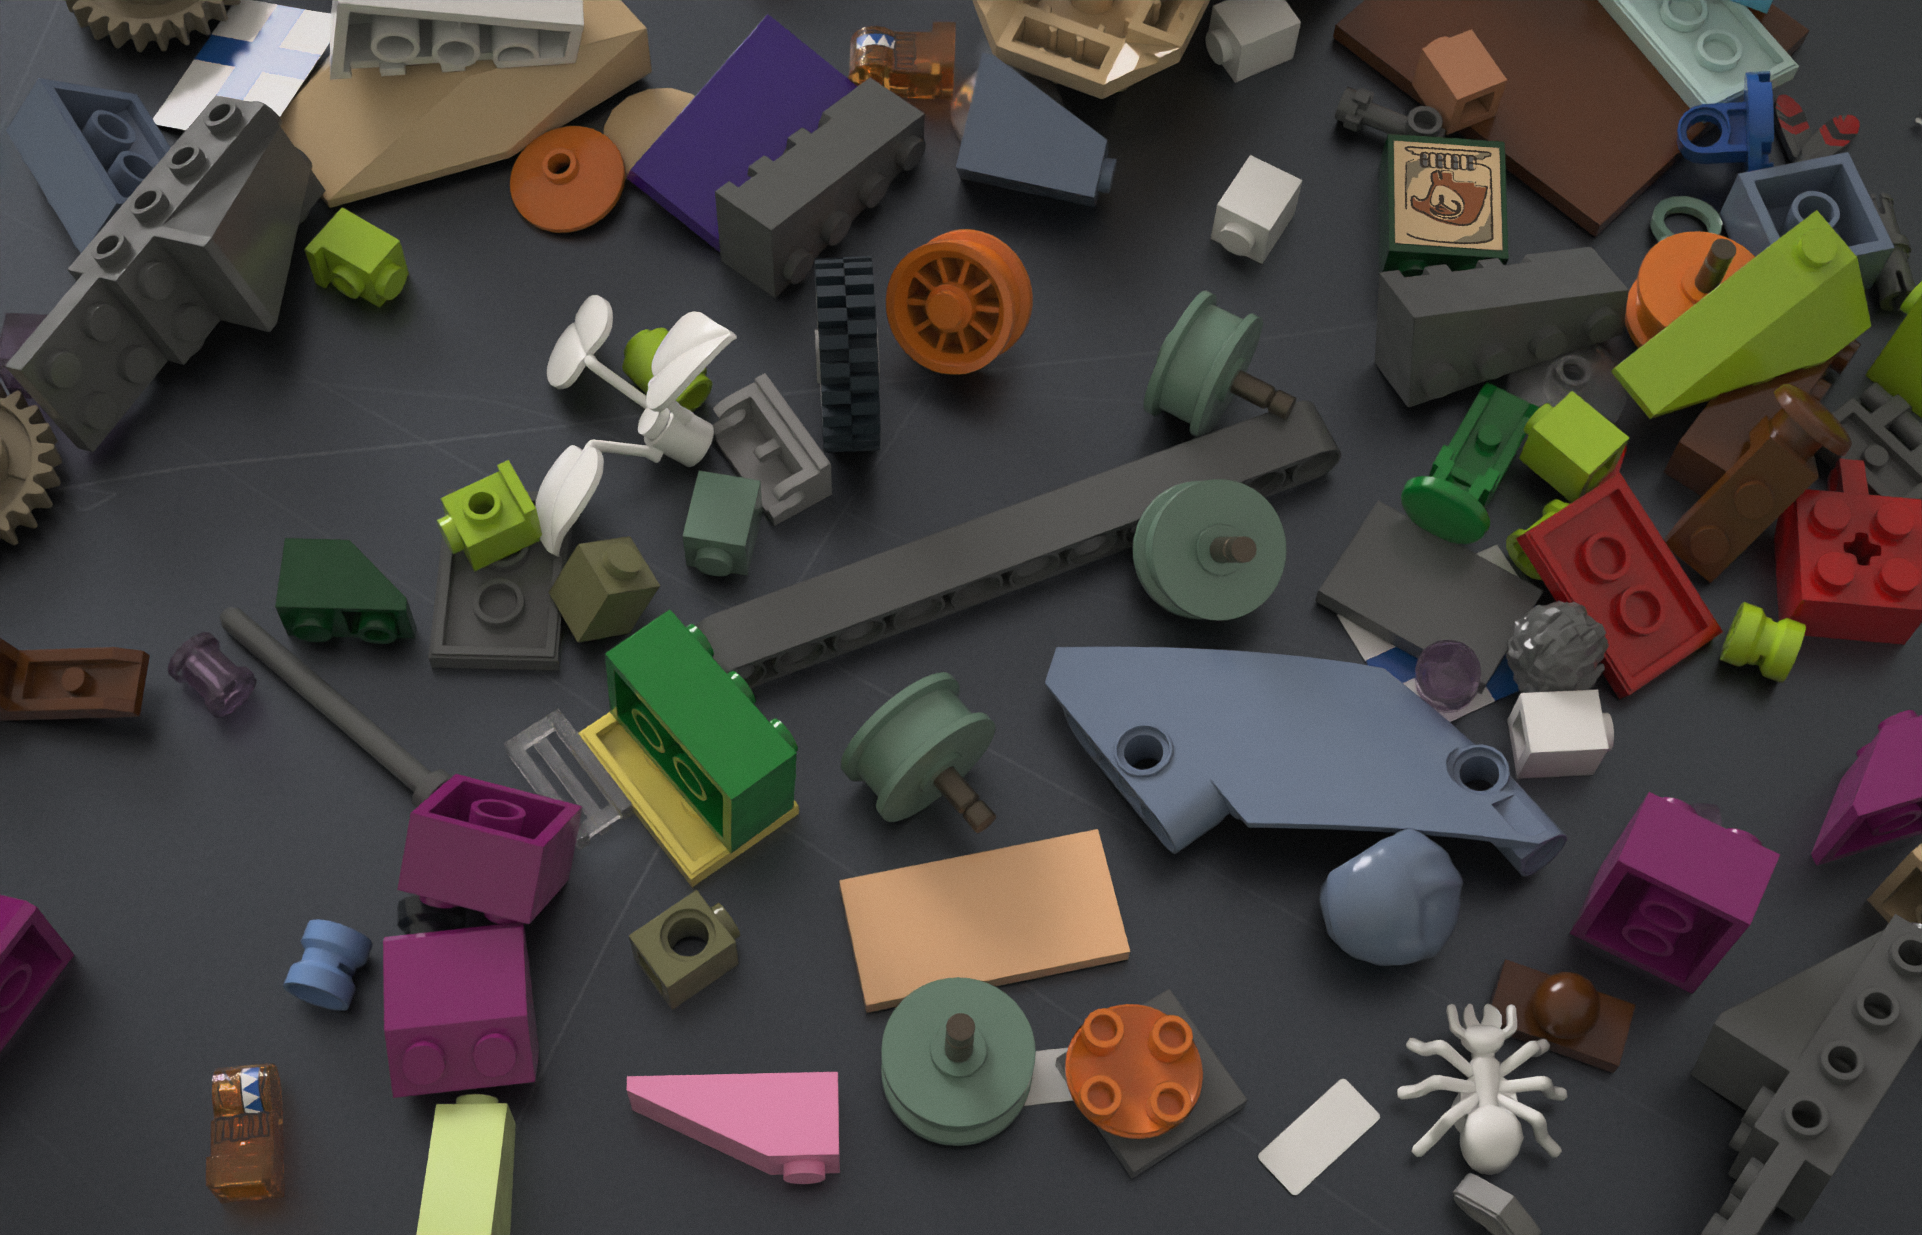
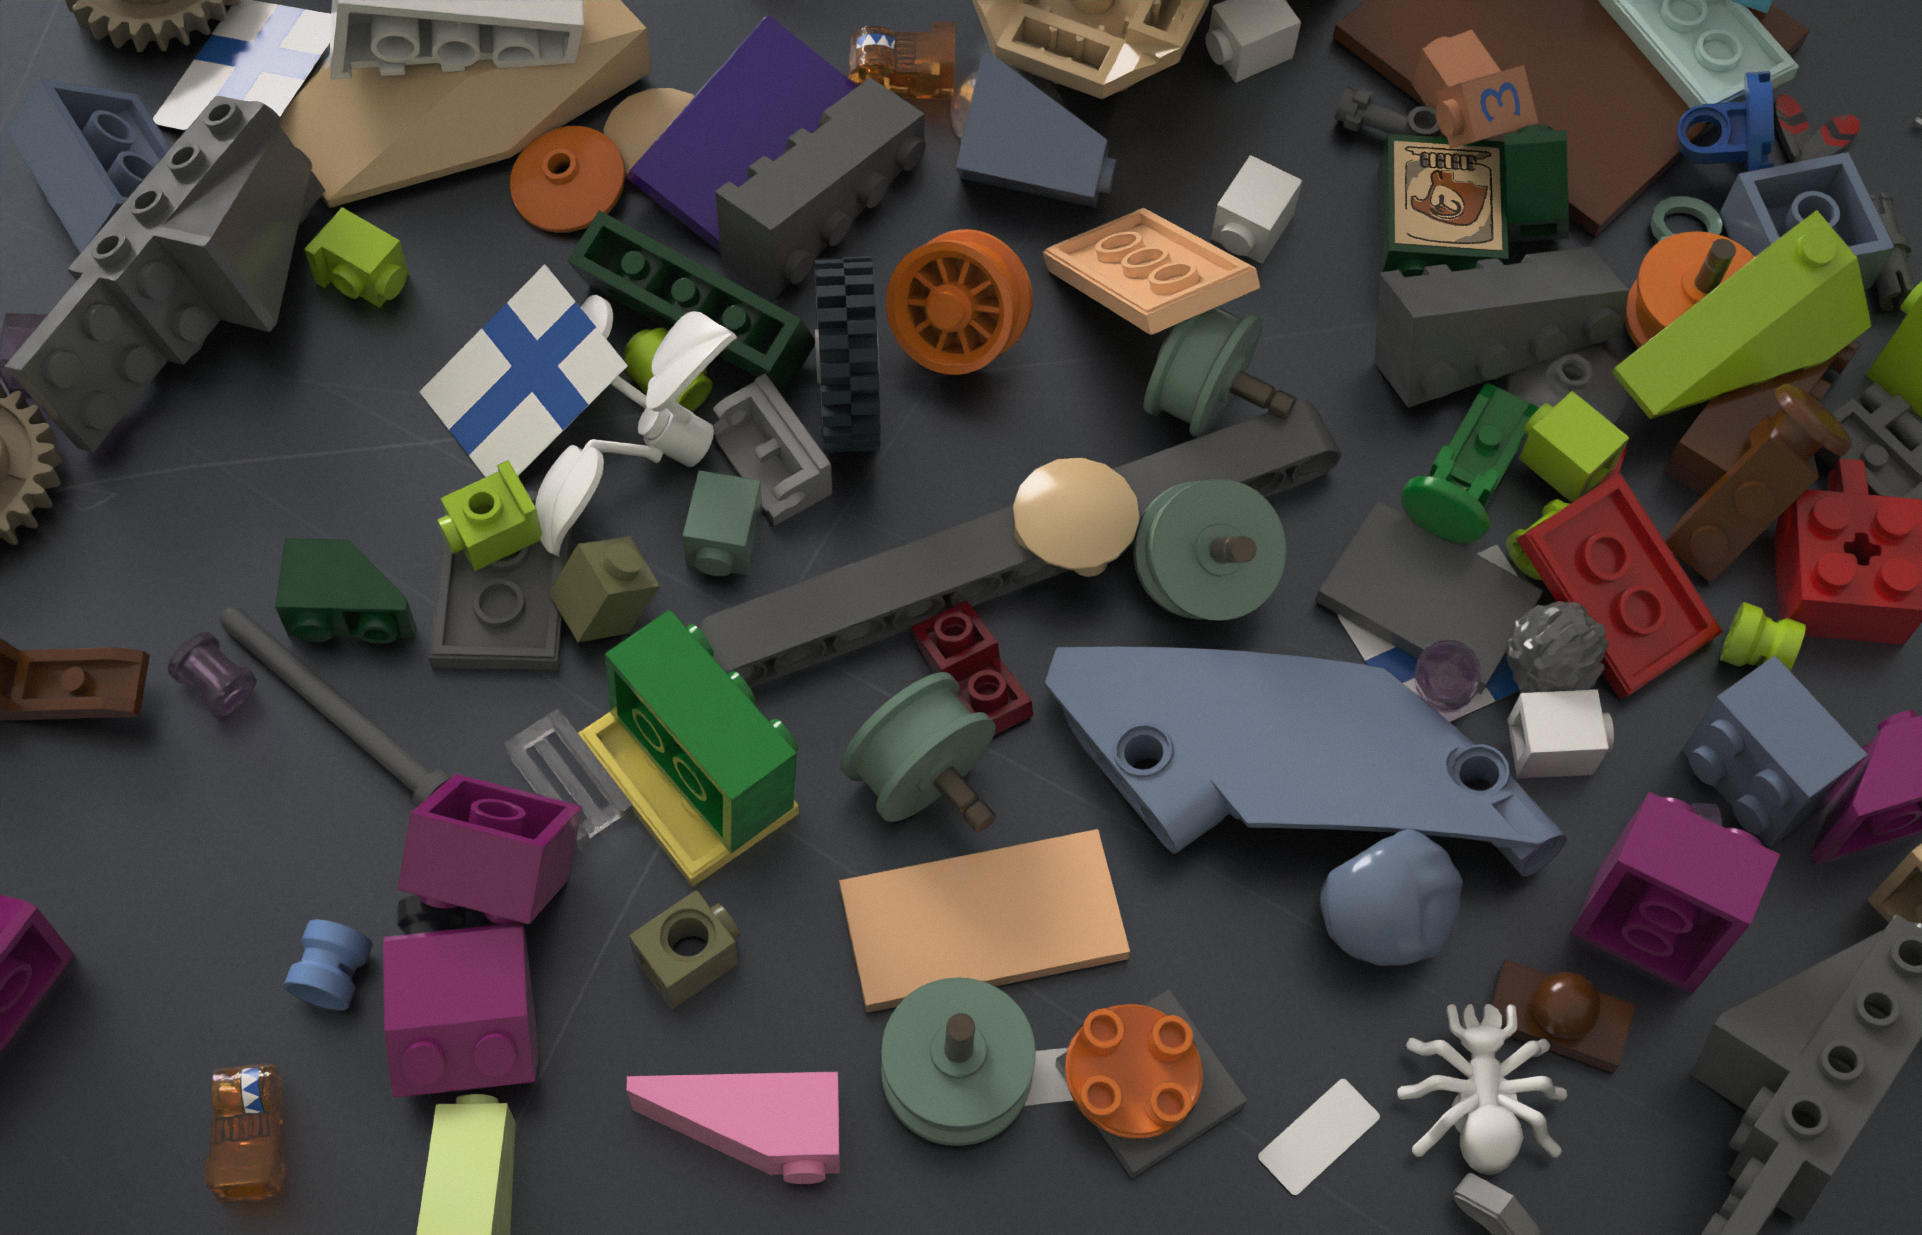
none -> sticker [420,264,628,477]
none -> dark green brick [567,210,815,393]
none -> dark red slope [911,600,1034,735]
none -> tan dish [1013,458,1140,577]
none -> light nougat tile [1042,208,1261,335]
none -> nougat brick [1435,65,1539,149]
none -> dark green slope [1505,124,1569,242]
none -> sand blue brick [1681,656,1868,848]

